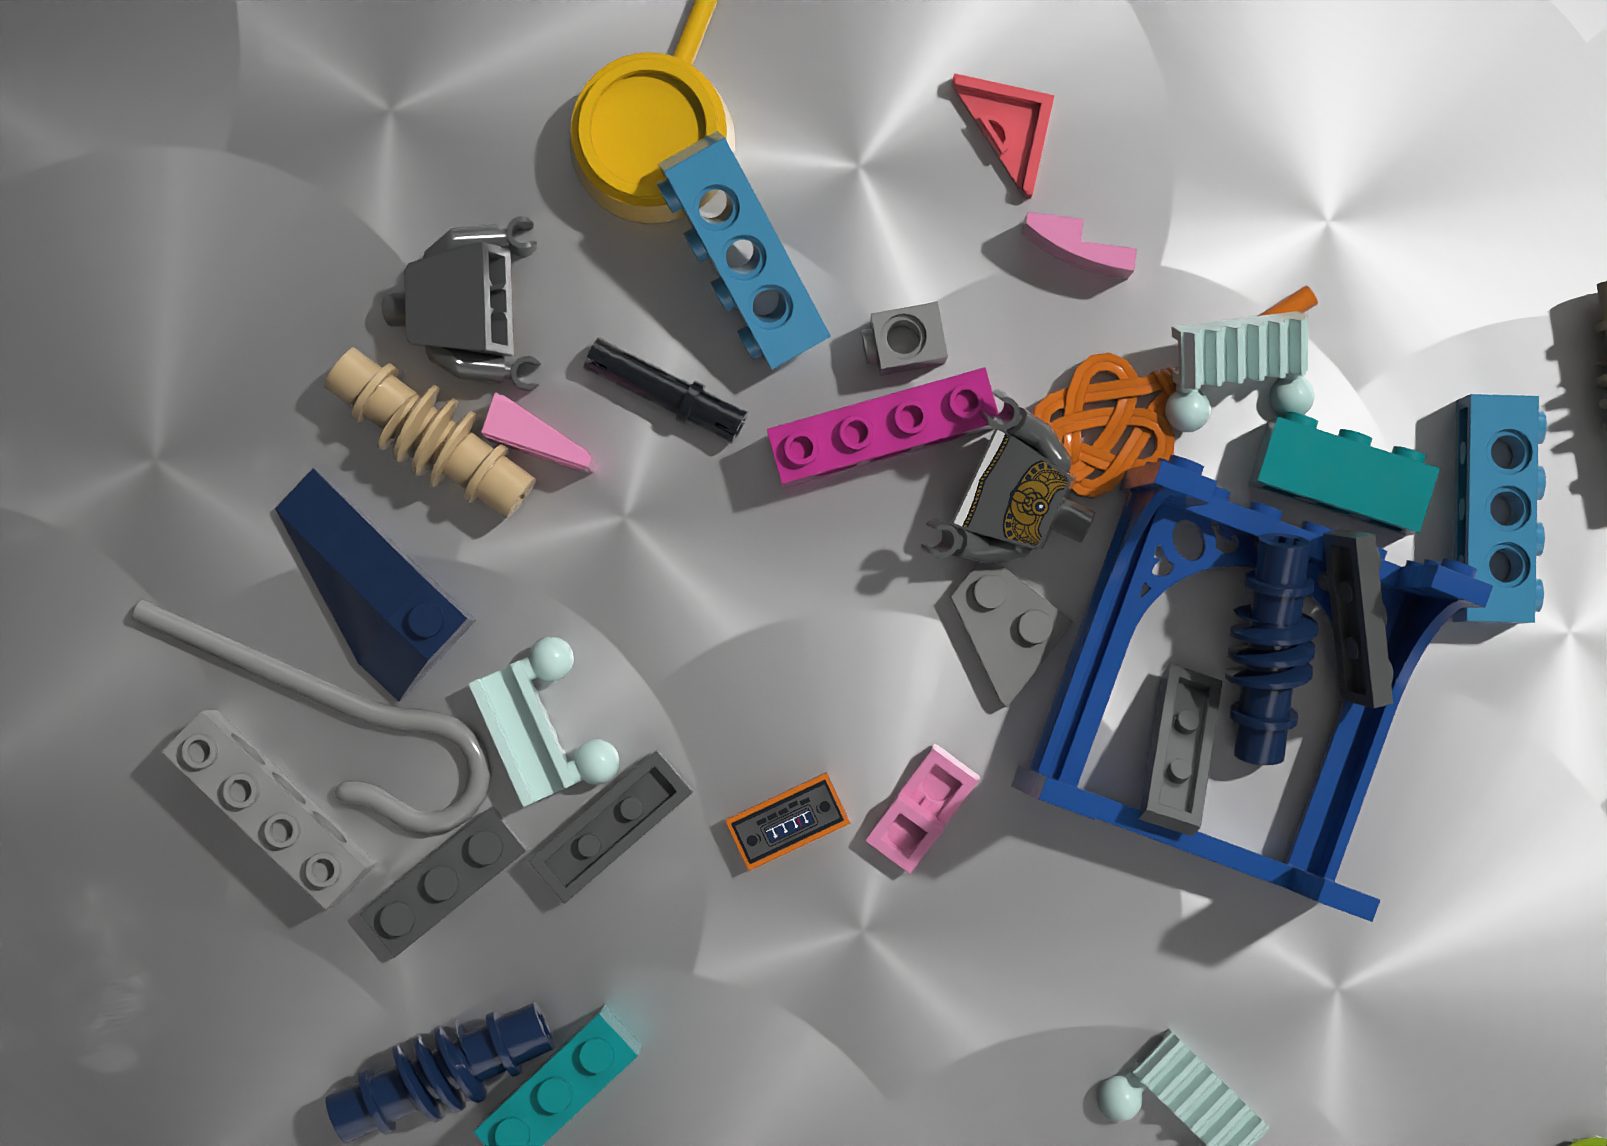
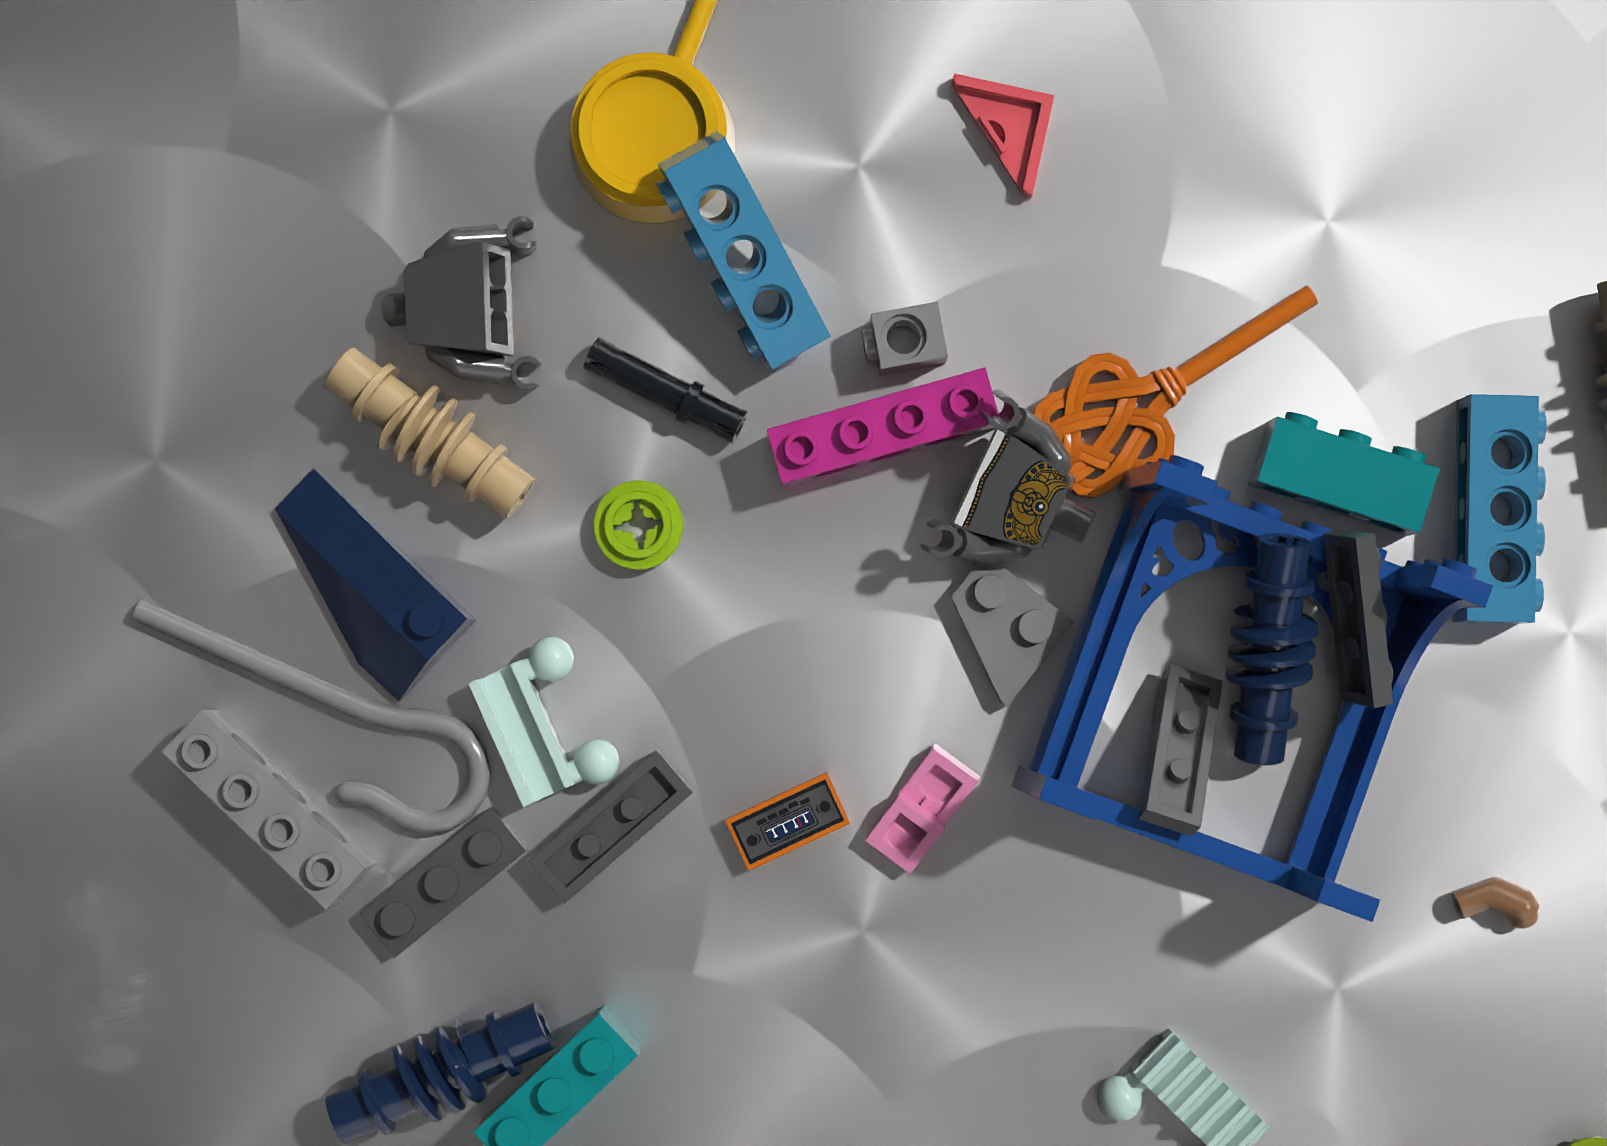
bright pink slope [481,392,597,474] -> none
bright pink slope [1022,212,1137,280] -> none
light aqua gear [1165,311,1315,432] -> none
none -> lime gear [594,480,684,570]
none -> medium nougat arm [1451,876,1539,929]

